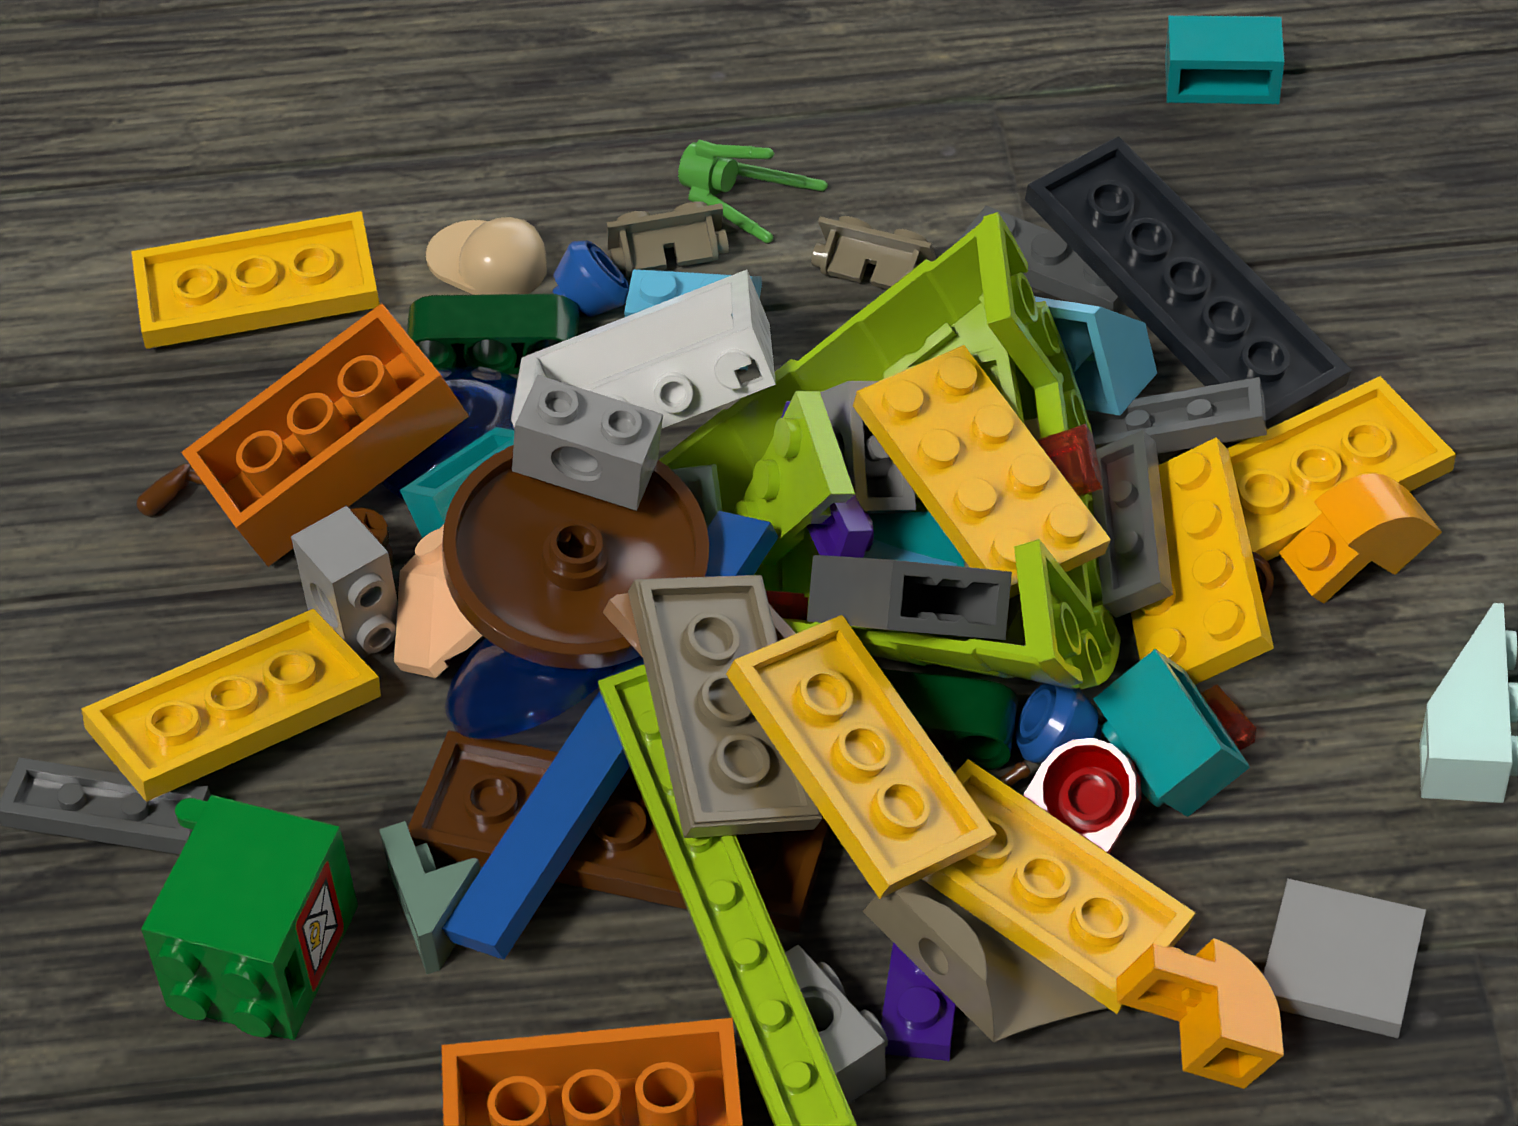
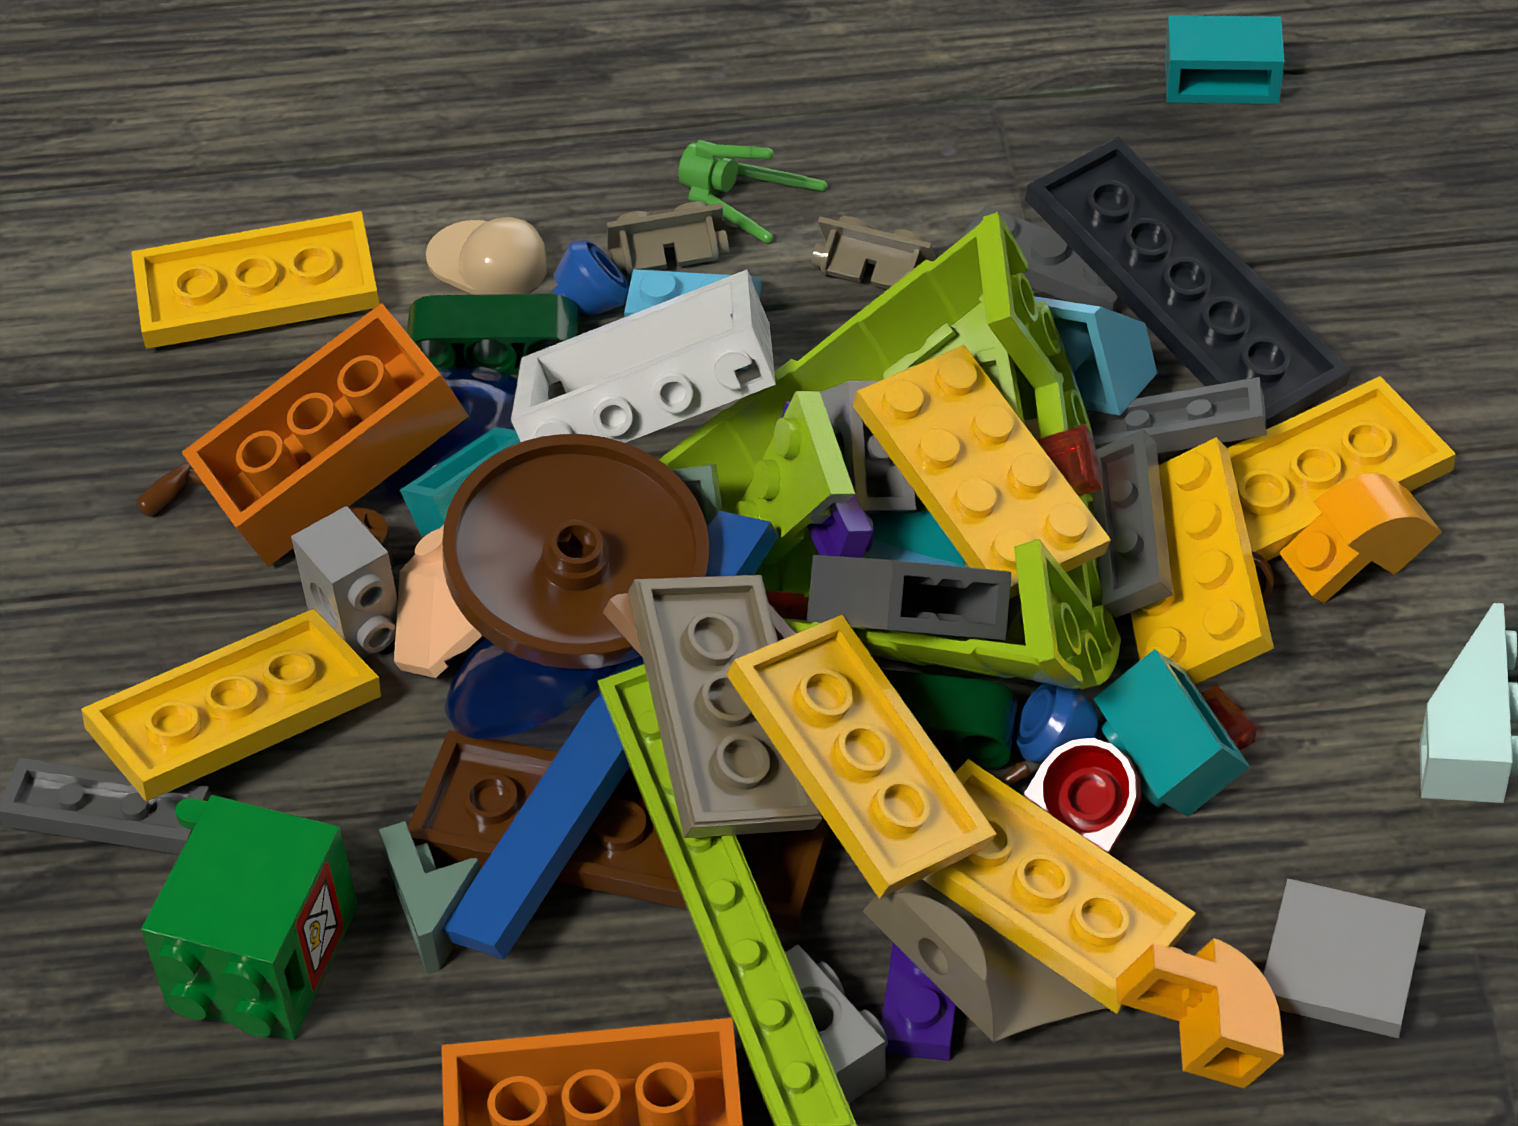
light grey brick [512,375,663,511] -> none

